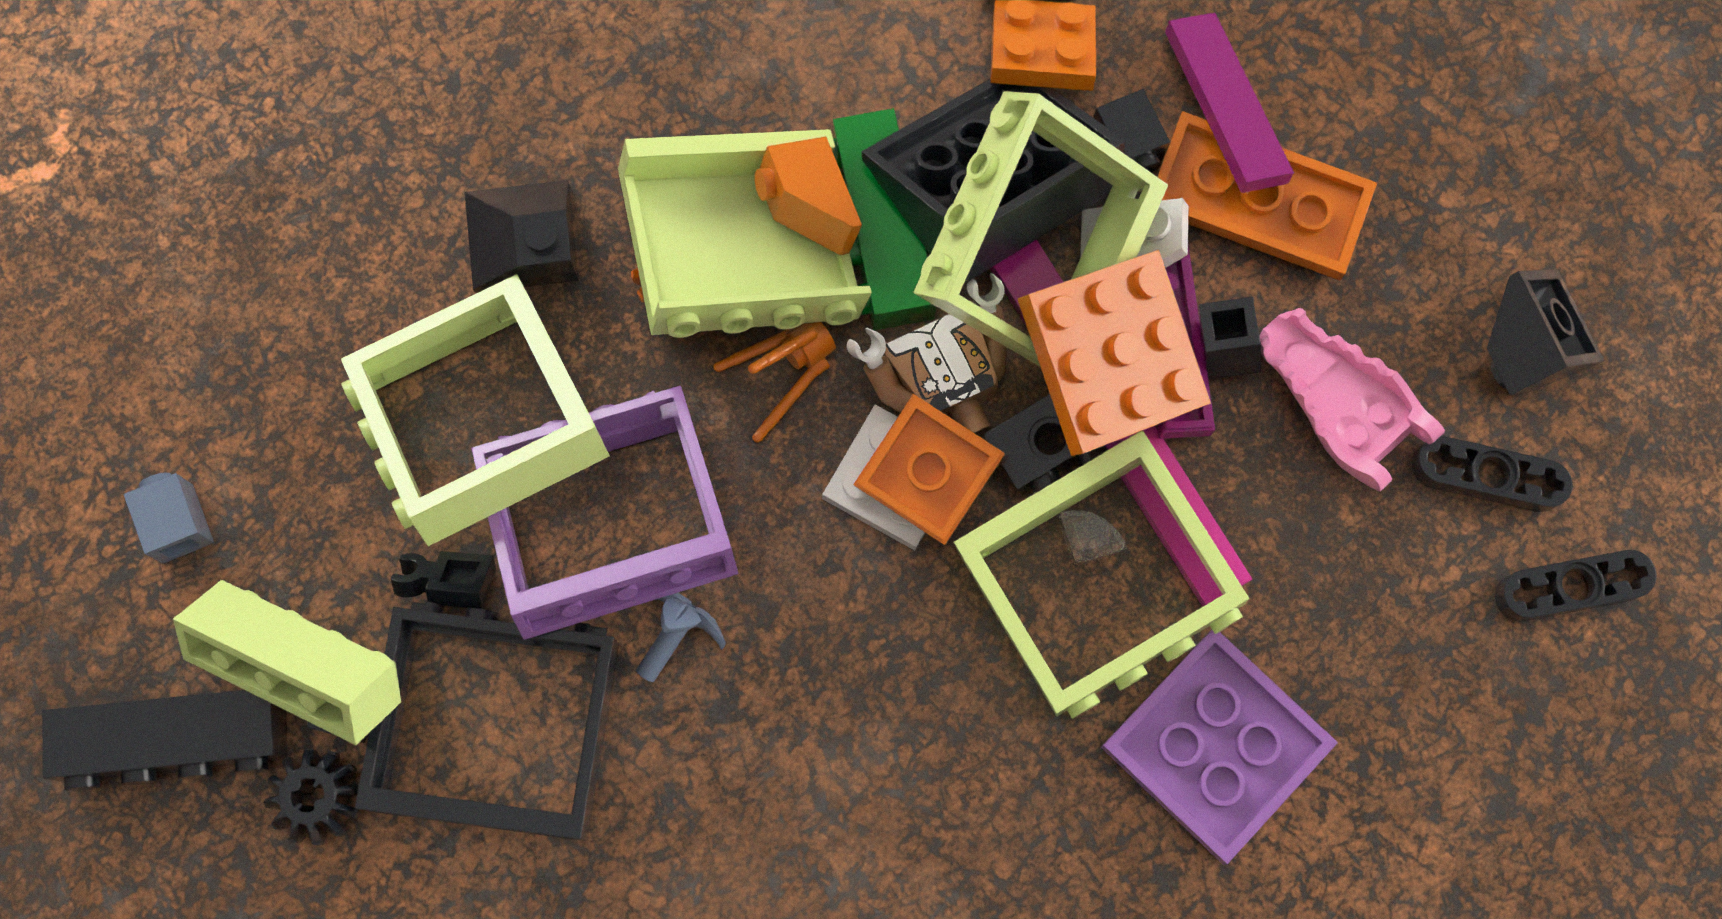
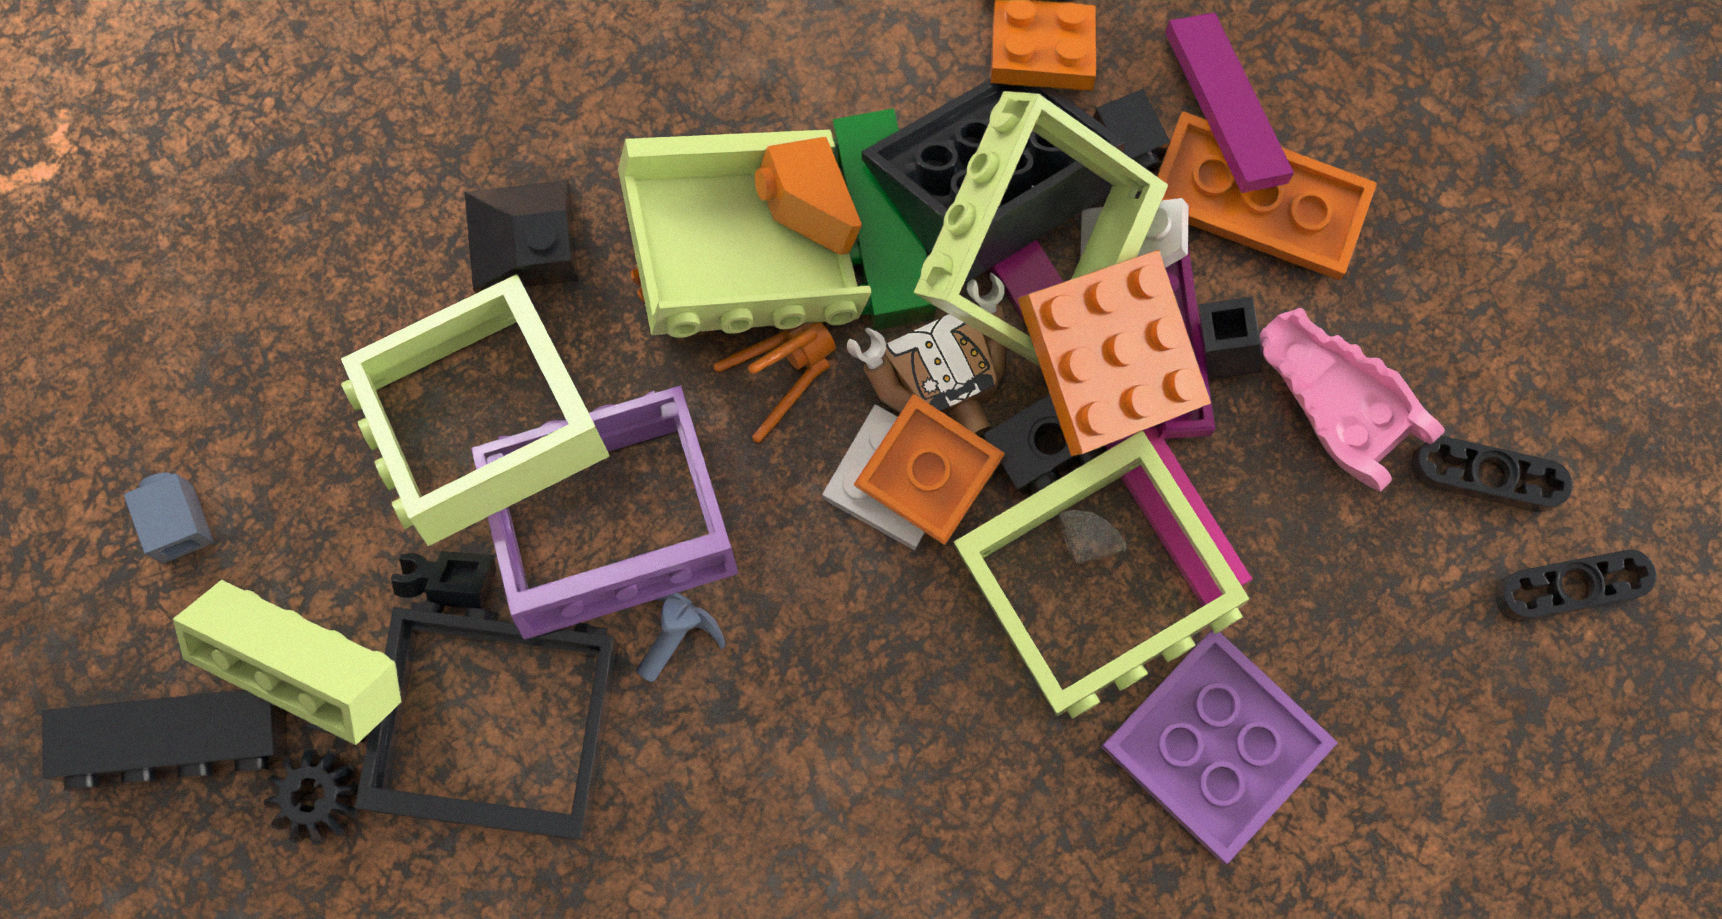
black slope [1487,269,1605,396] -> none

